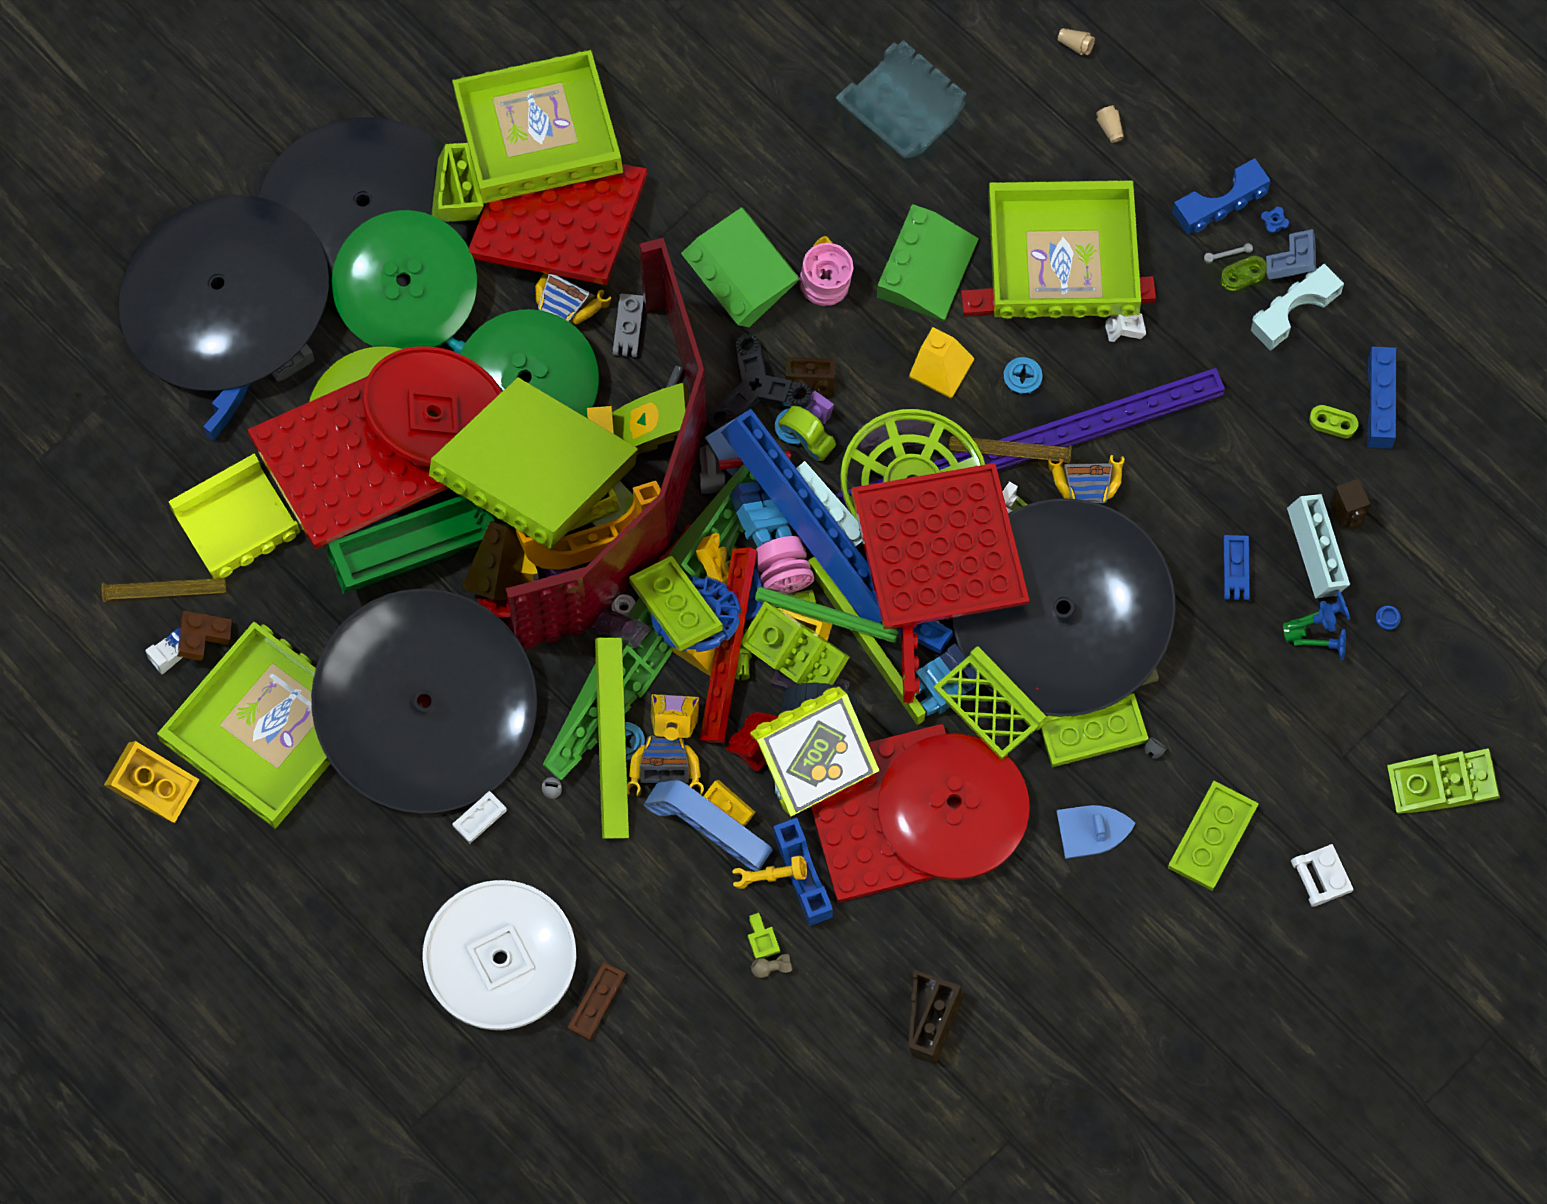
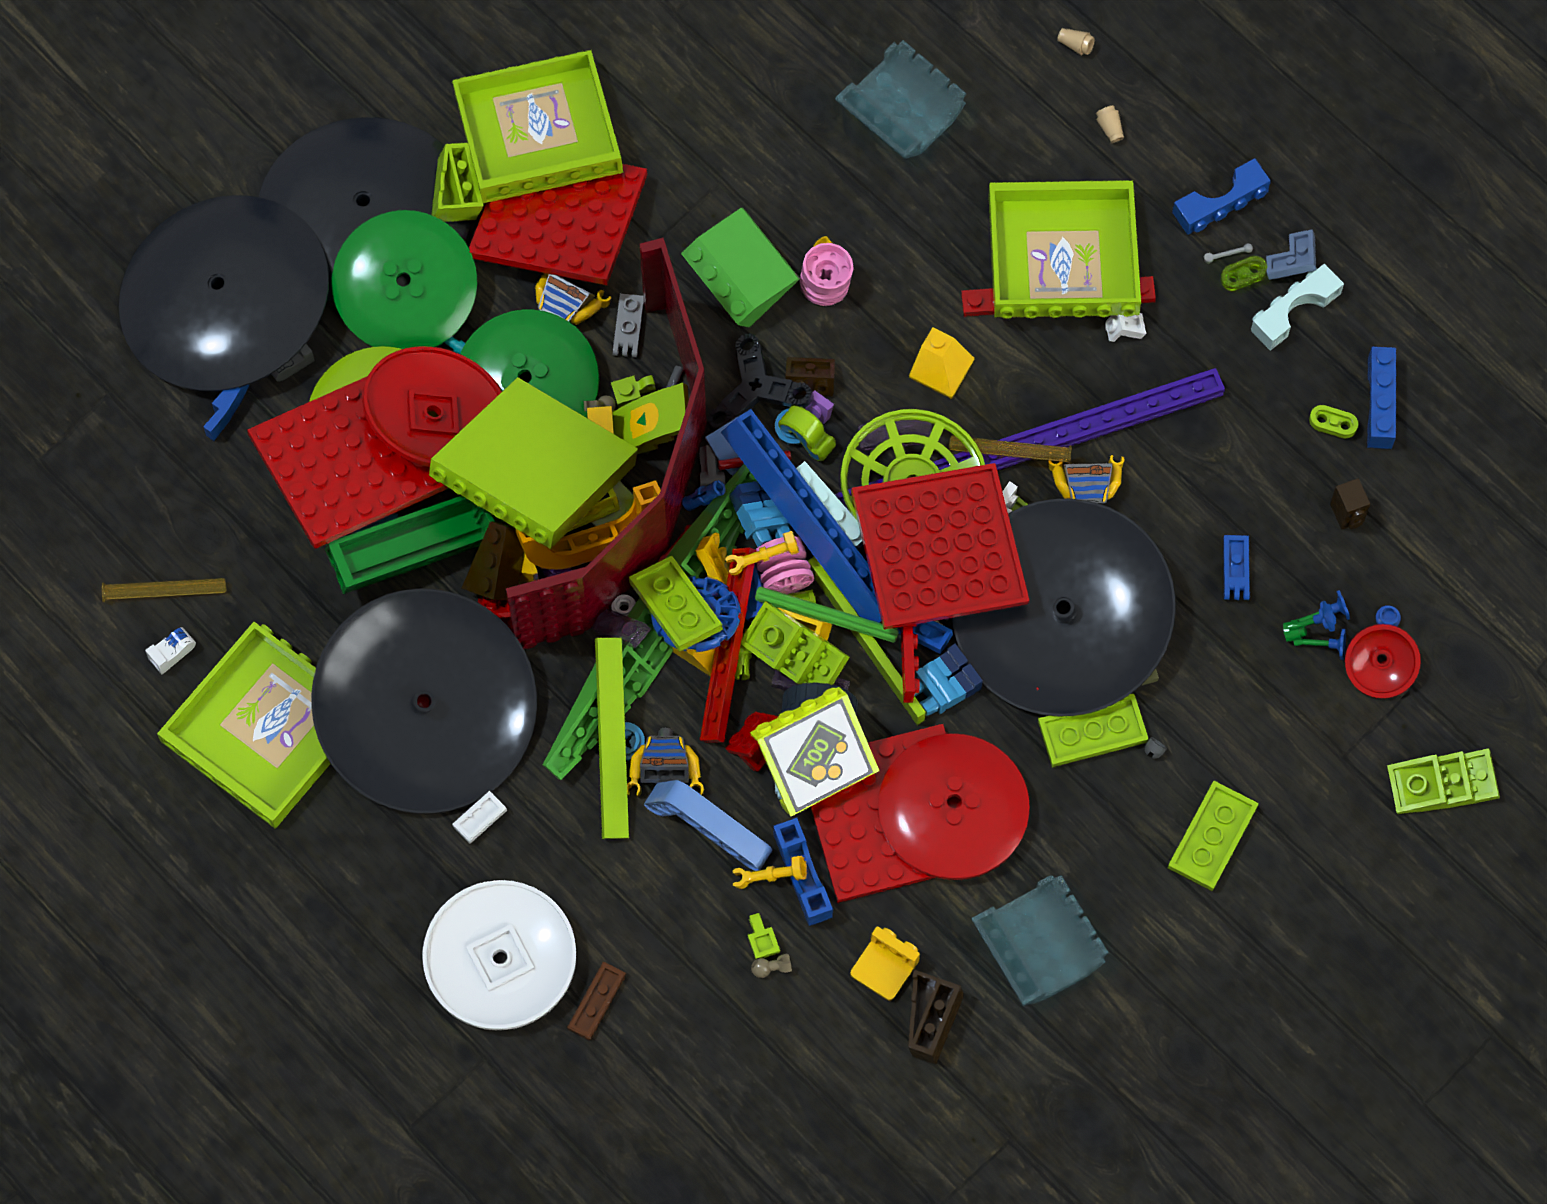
yellow slope [104,741,199,823] -> none
neon yellow panel [168,454,300,581] -> none
reddish brown plate [177,611,232,661] -> none
light grey hinge [542,777,562,799] -> none
yellow torso [651,694,699,740] -> none
yellow plate [703,780,755,827] -> none
bright green slope [877,204,979,322] -> none
lime fence [933,646,1046,760] -> none
dark azure gear [1004,357,1042,395] -> none
medium blue shield [1057,805,1135,859] -> none
blue plate [1261,207,1289,233] -> none
light aqua brick [1287,494,1350,598] -> none
white plate [1291,844,1353,907] -> none
none -> dark tan arm [584,395,616,412]
none -> lime plate [611,375,656,408]
none -> blue pin [682,480,726,511]
none -> yellow piece [725,531,800,575]
none -> yellow bracket [850,926,920,1001]
none -> clear light blue slope [971,875,1109,1006]
none -> red dish [1345,624,1421,698]

